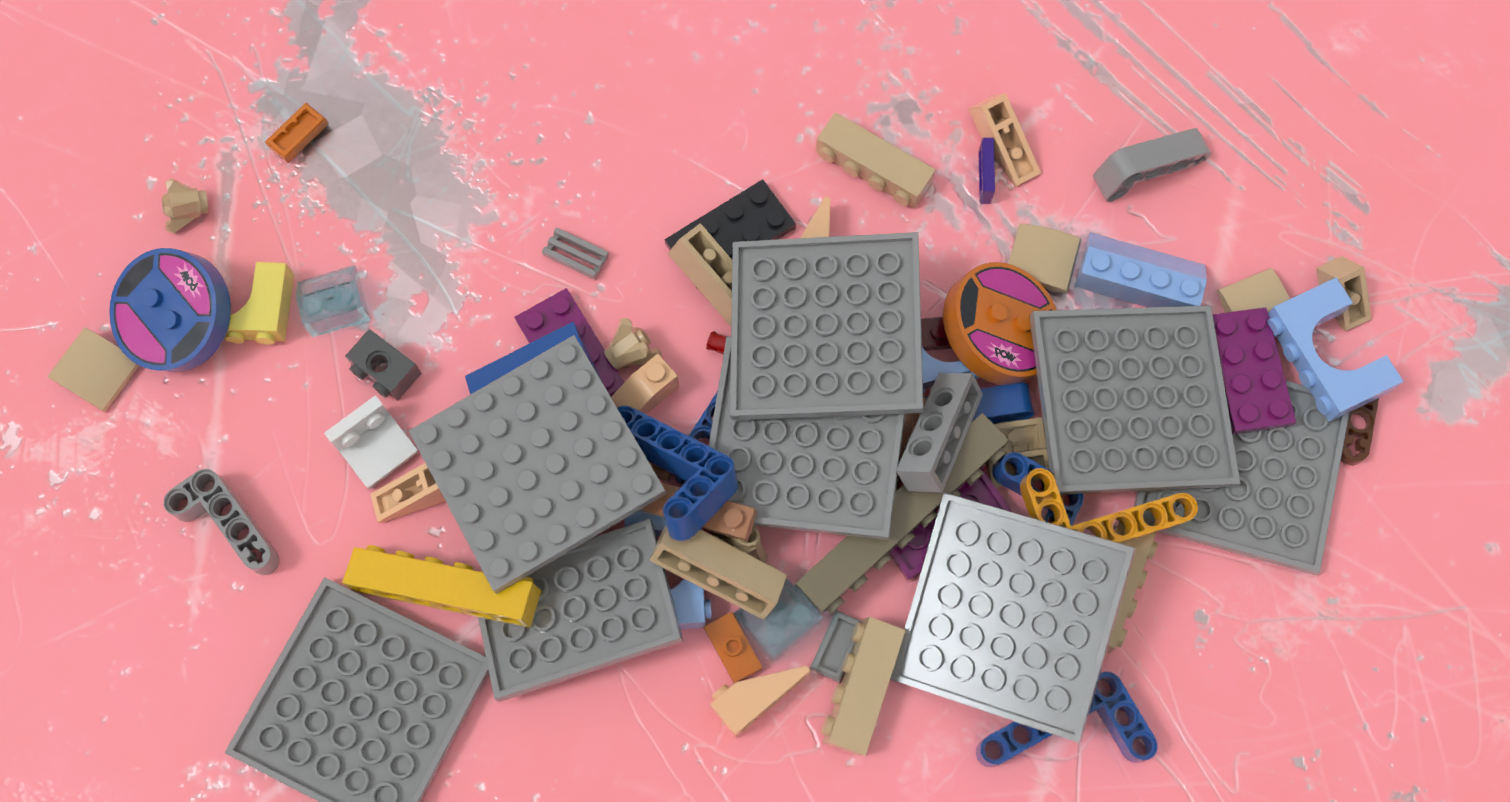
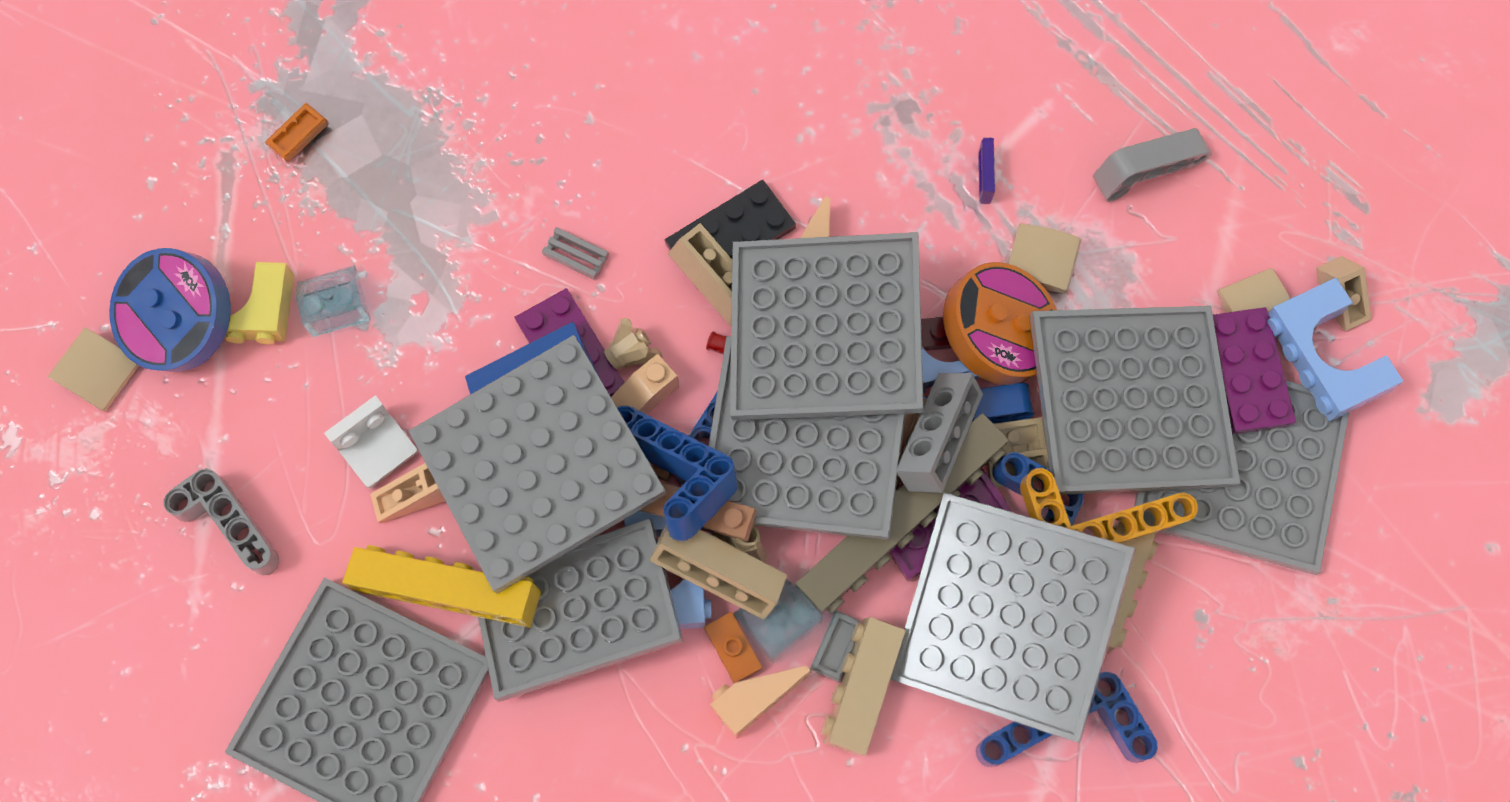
tan rock [161,178,208,233] -> none
dark grey brick [345,329,422,401] -> none
tan brick [815,112,936,209] -> none
light nougat slope [968,93,1041,186] -> none
light blue slope [1074,232,1207,308] -> none
reddish brown beam [1341,398,1379,466] -> none

